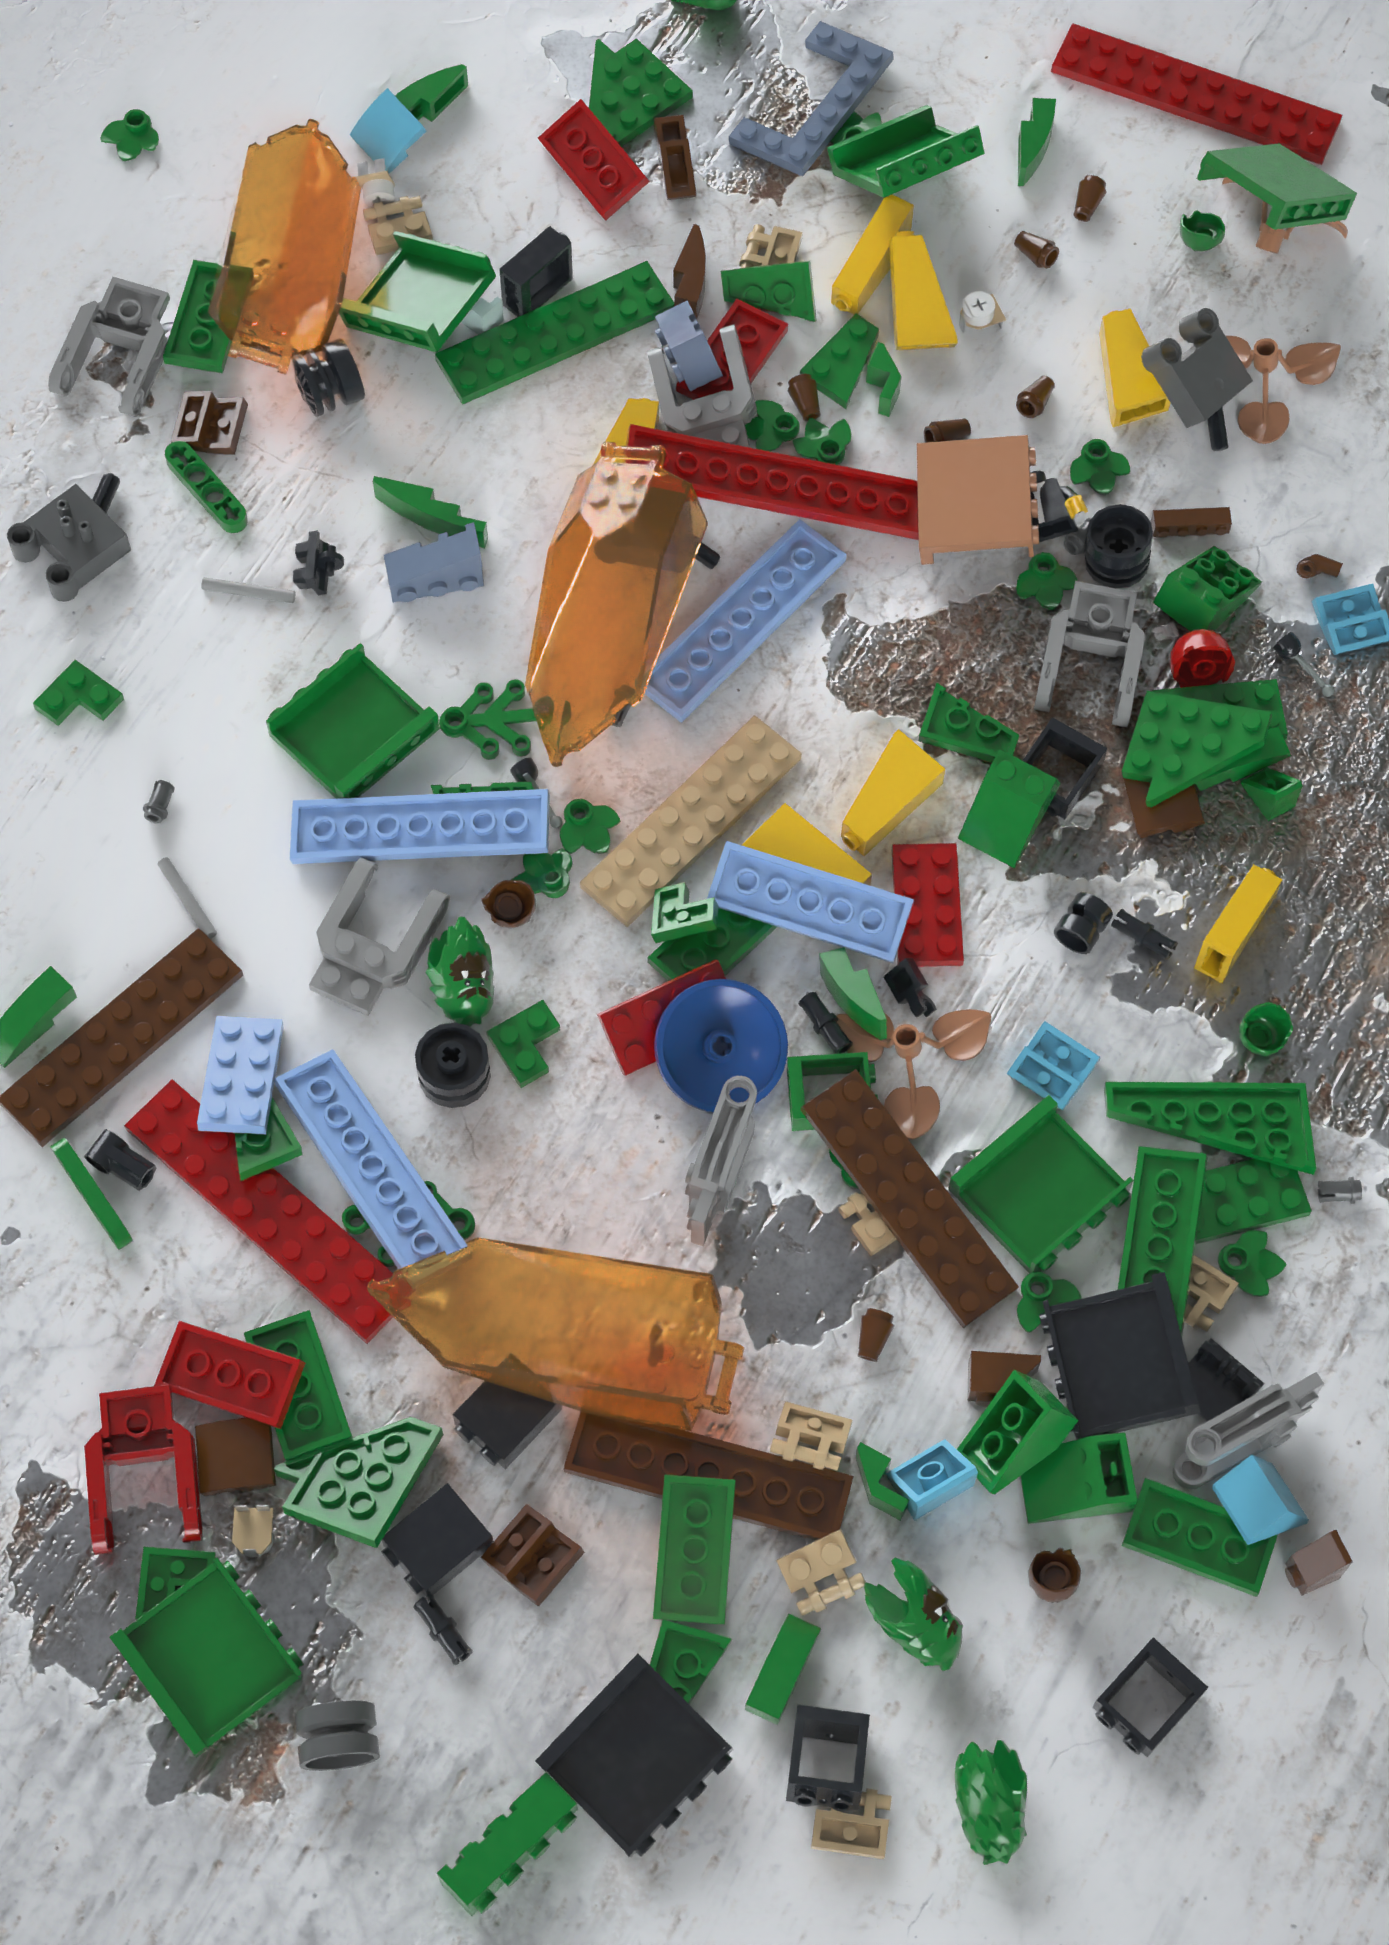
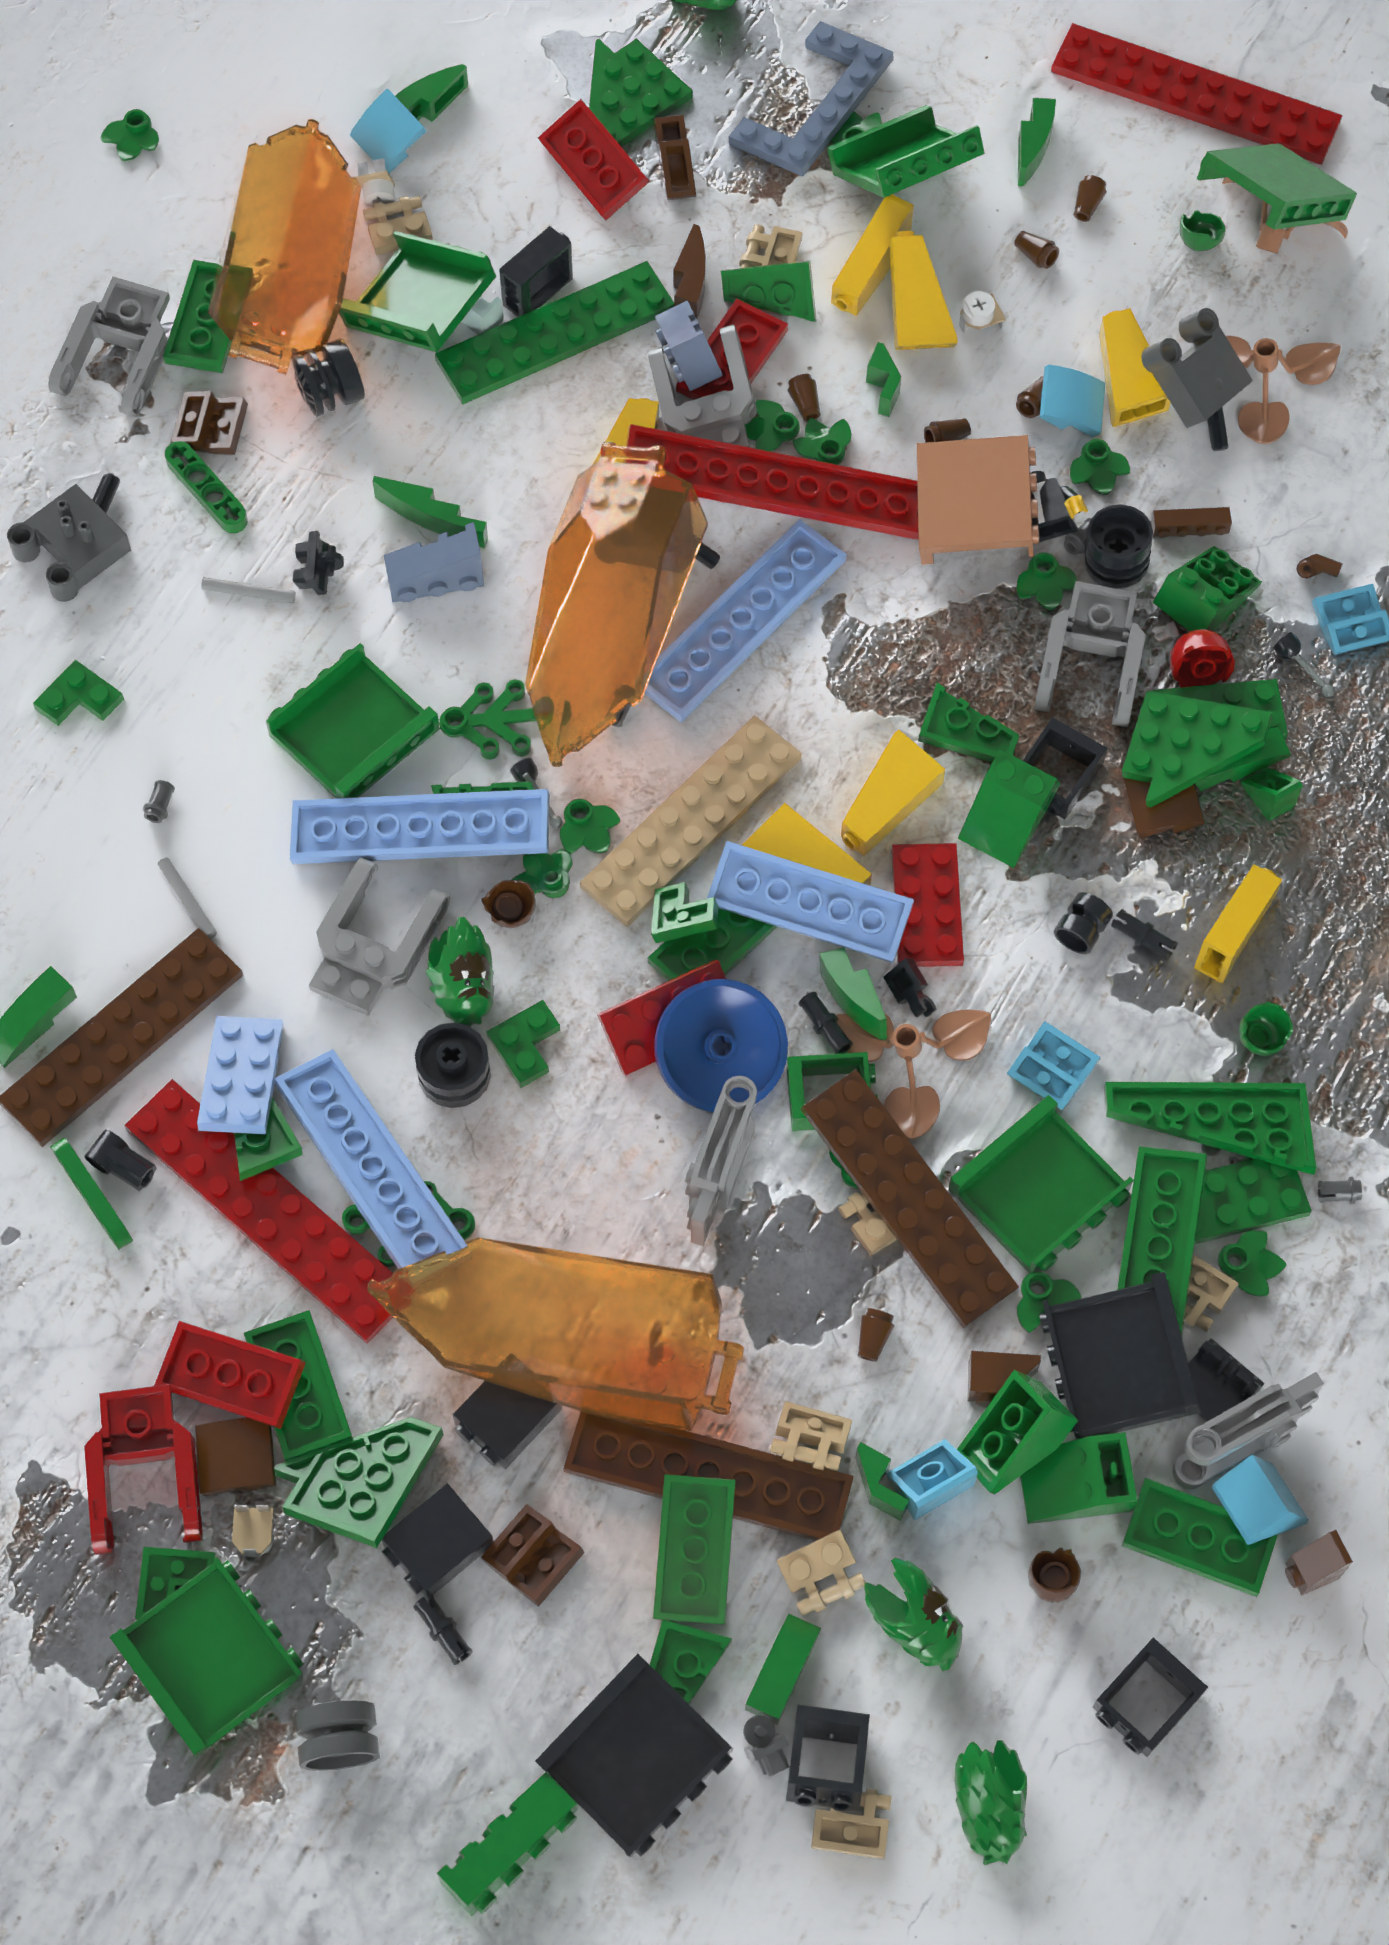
green wing [800,313,879,409] -> none
none -> dark grey hips [743,1715,790,1776]
none -> medium azure slope [1040,364,1105,438]

